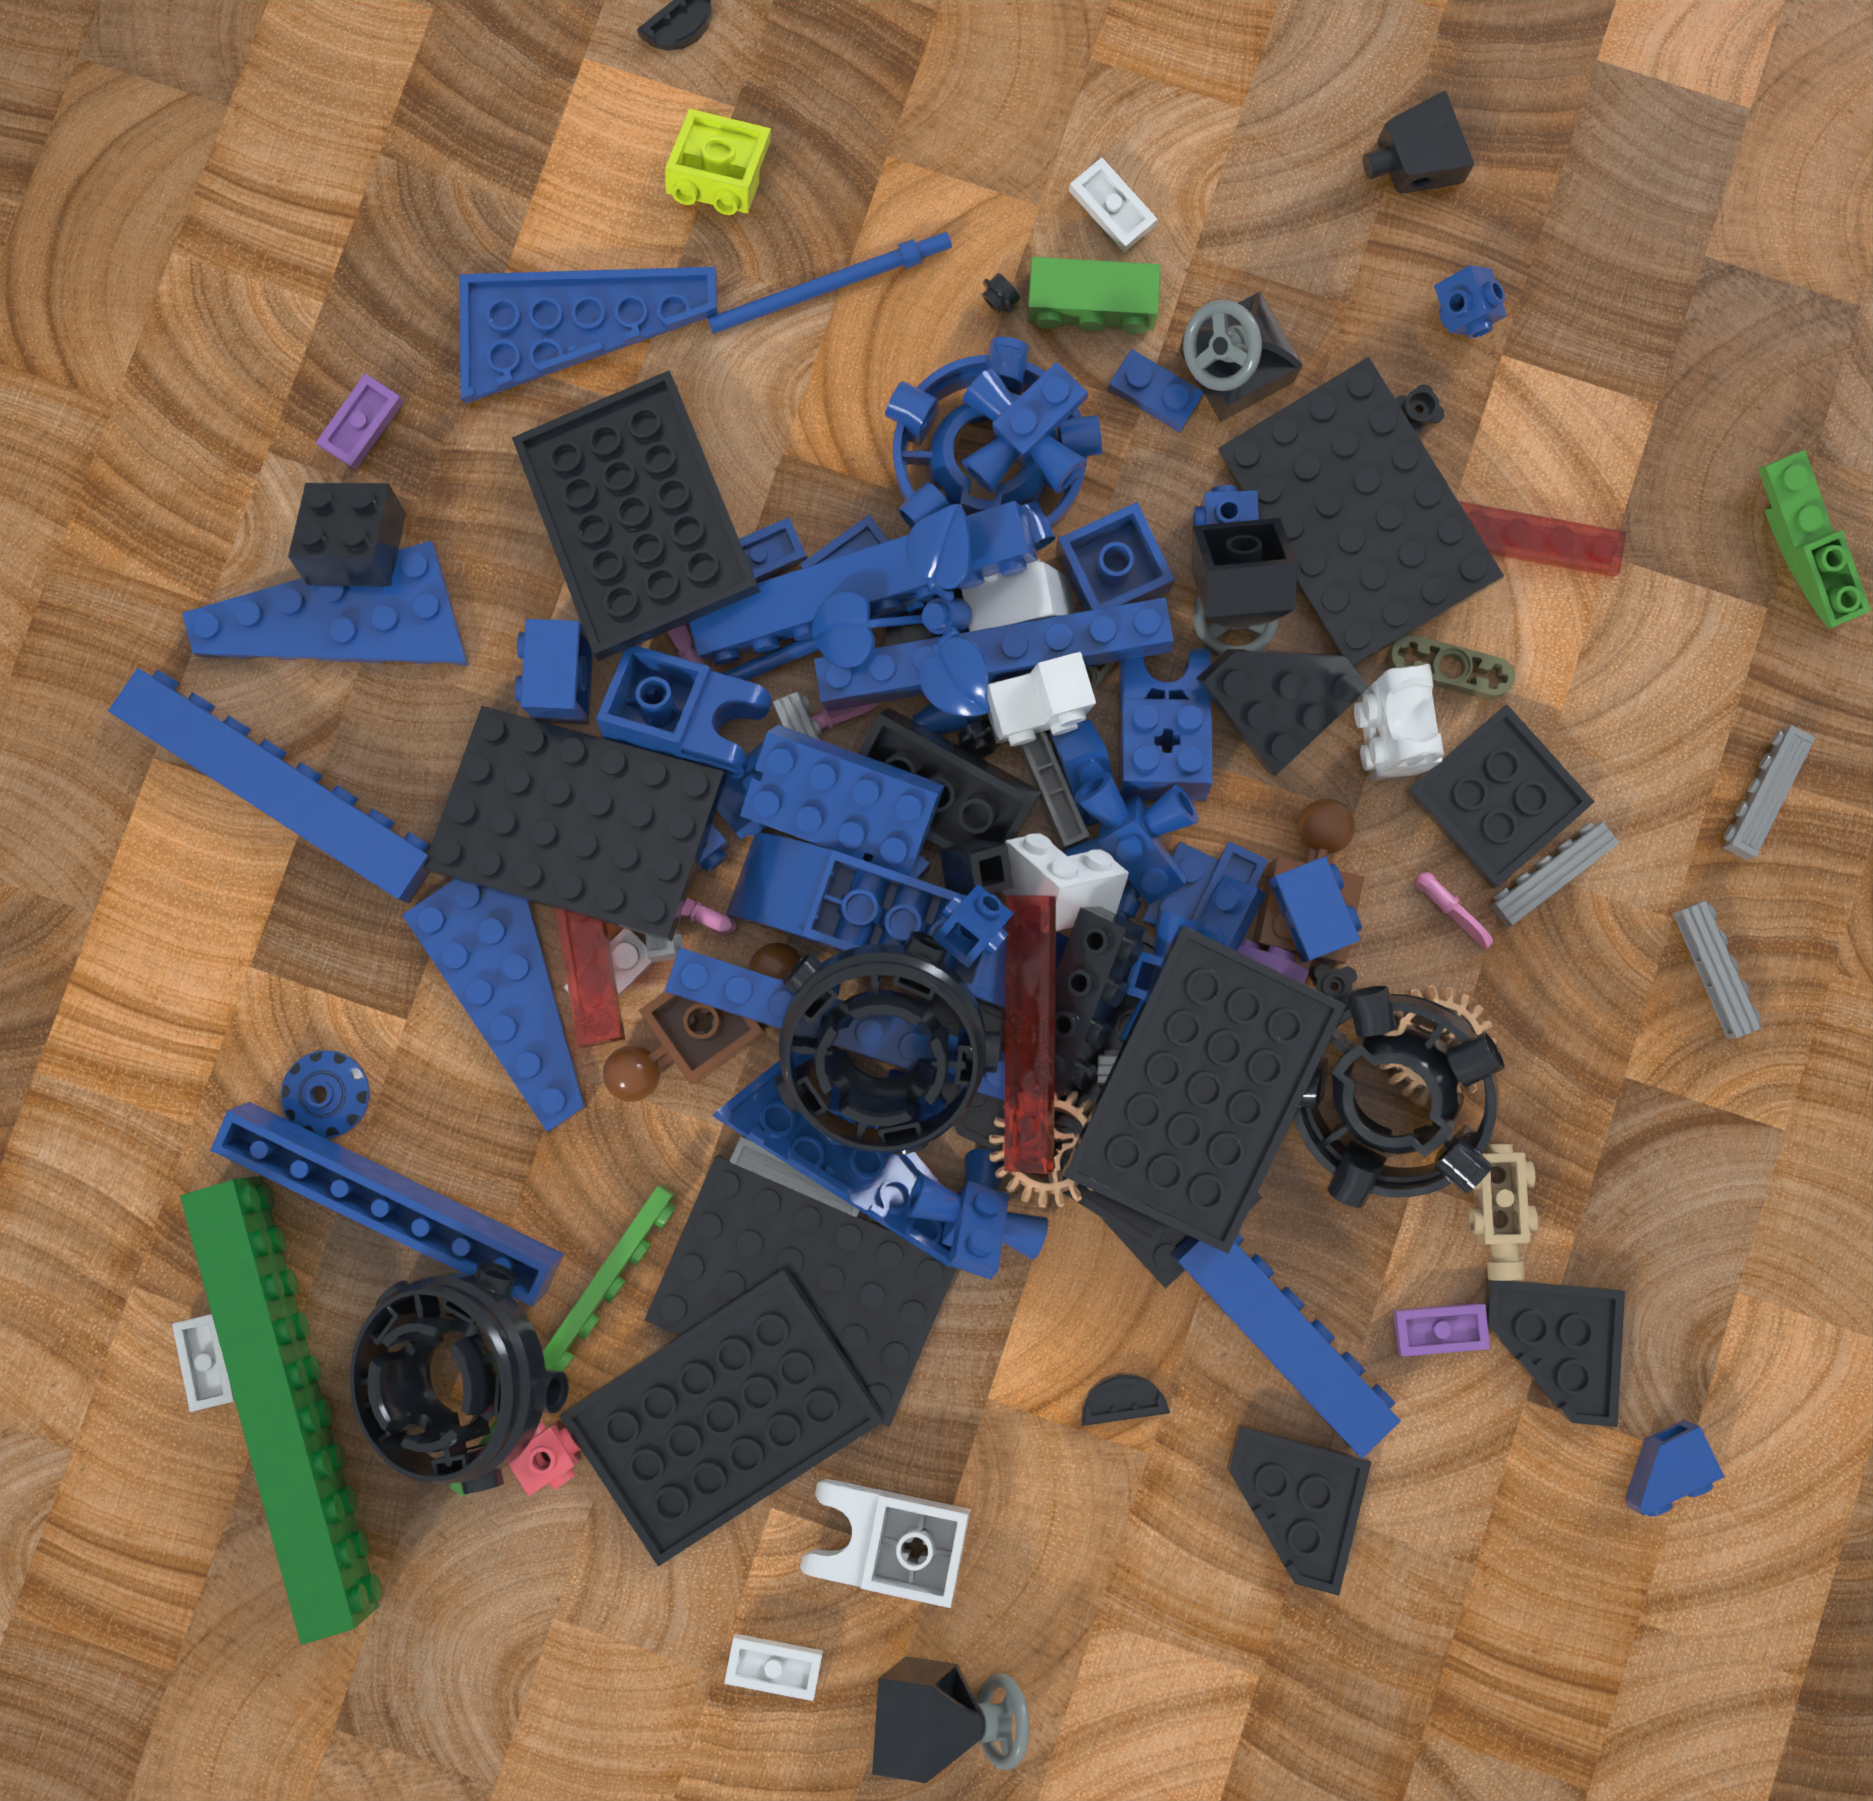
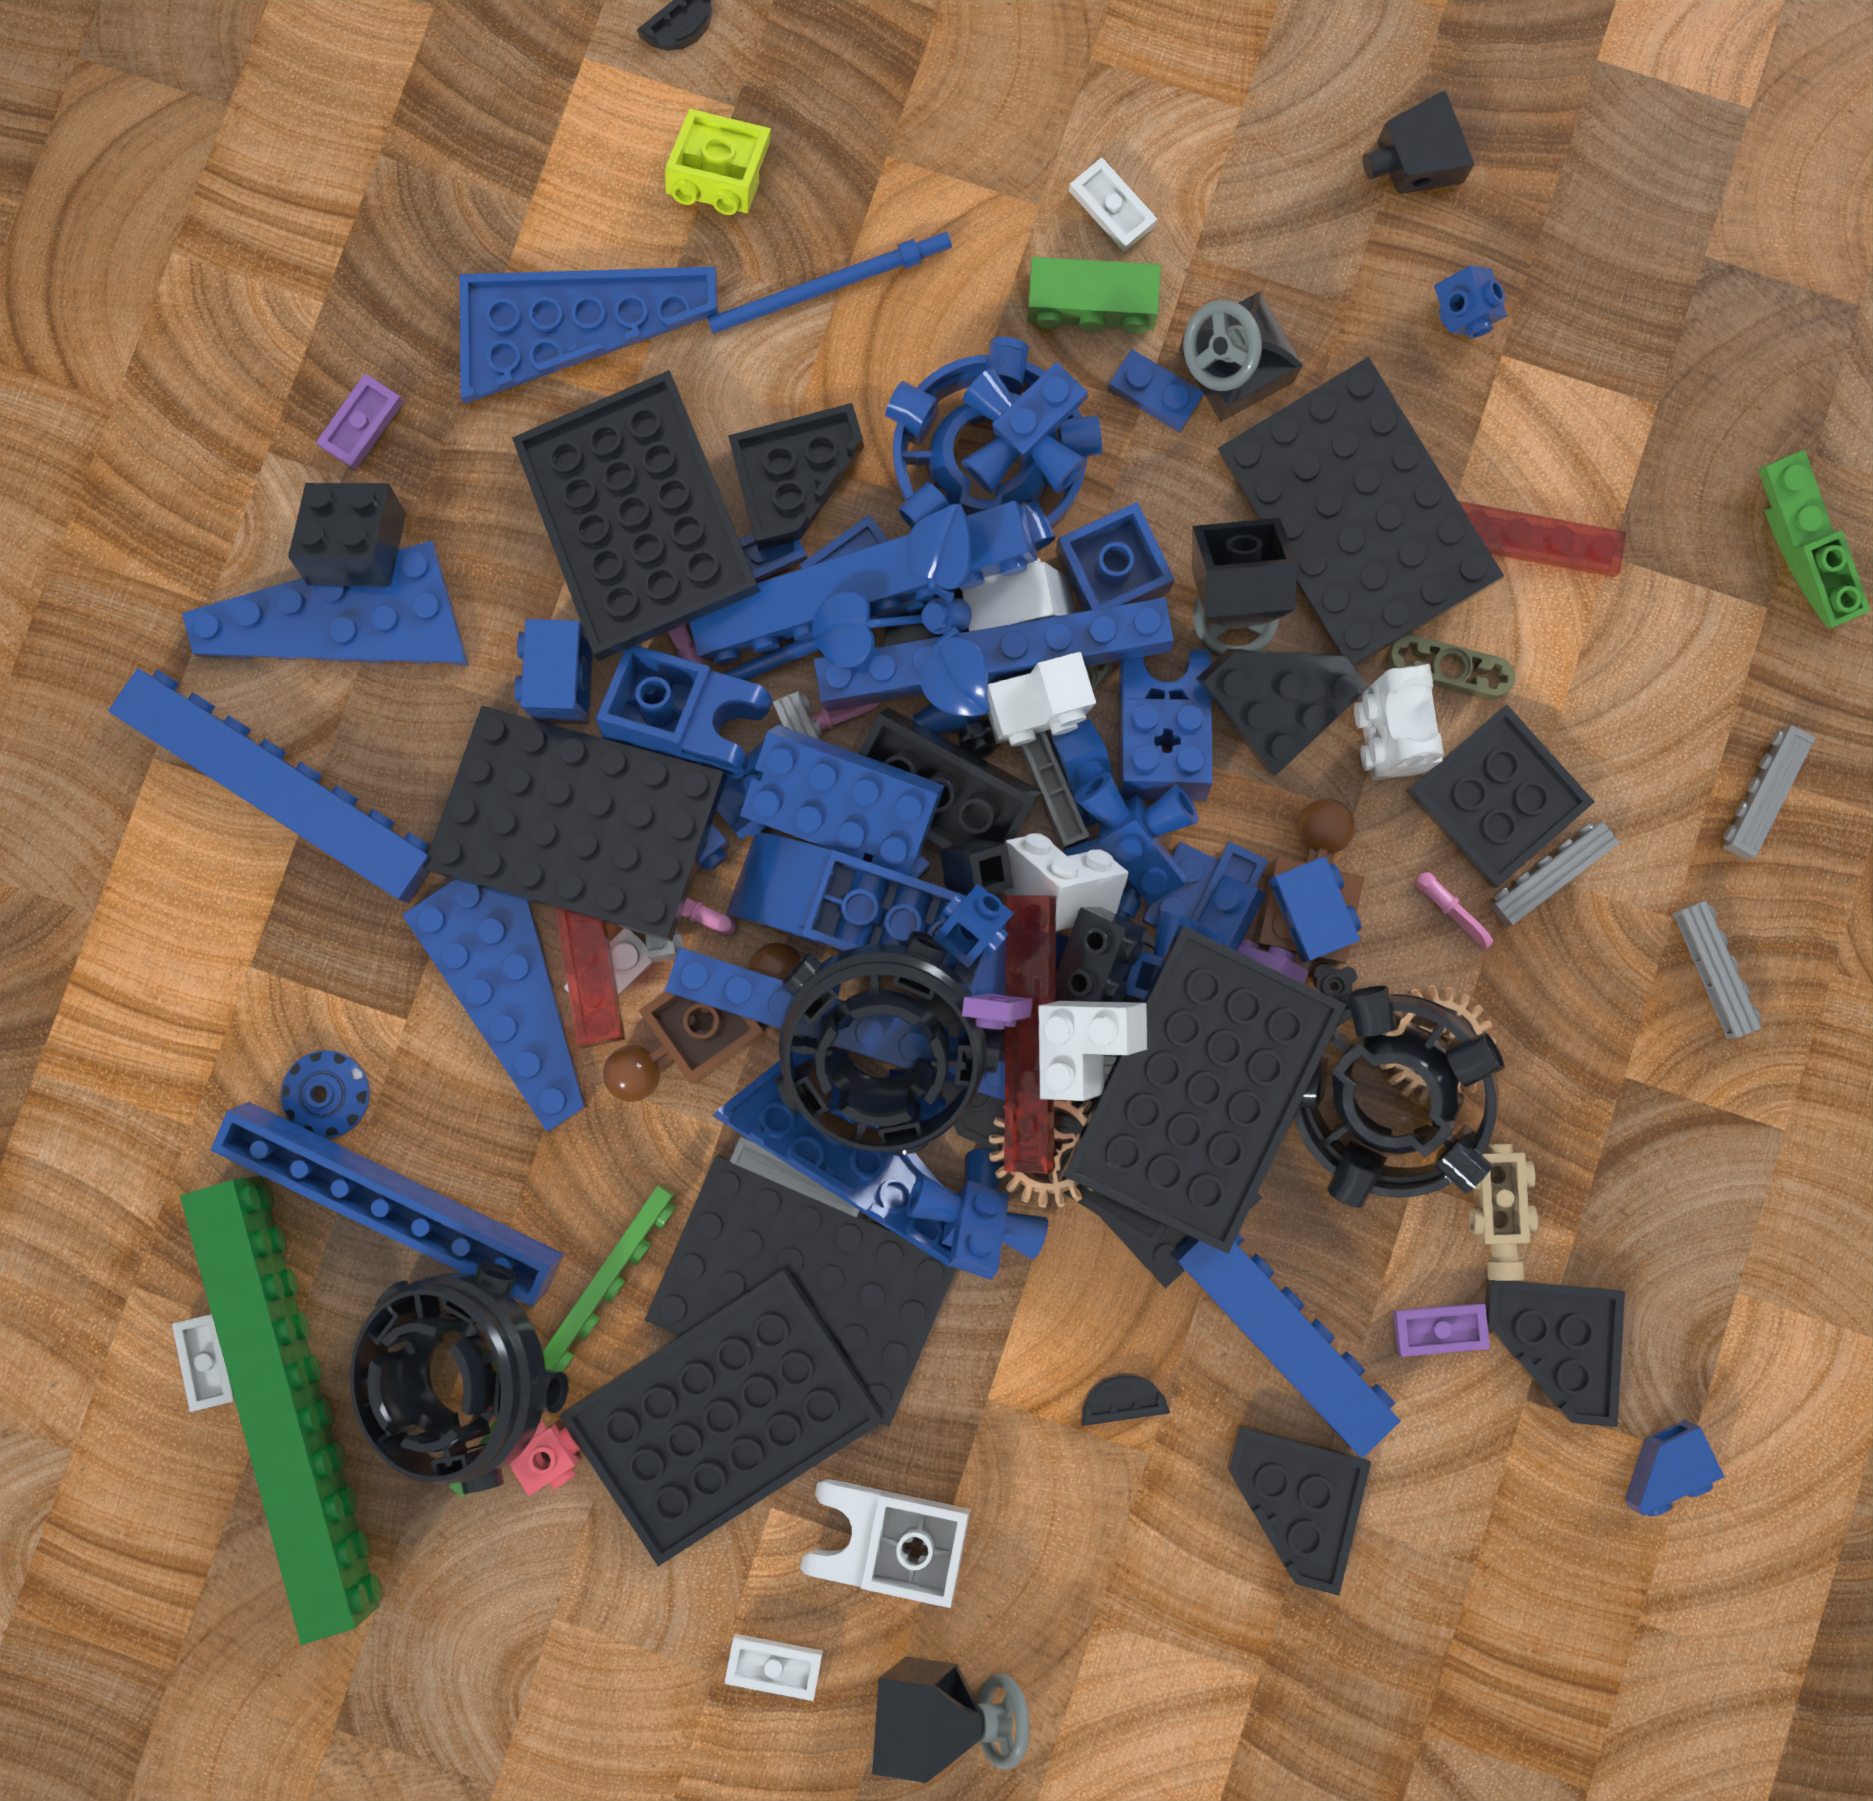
black plate [982,273,1020,314] -> none
blue brick [1193,485,1259,526] -> none
black plate [1395,385,1444,434] -> none
none -> black plate [728,403,864,551]
none -> medium lavender plate [962,993,1033,1029]
none -> white brick [1039,1001,1147,1101]

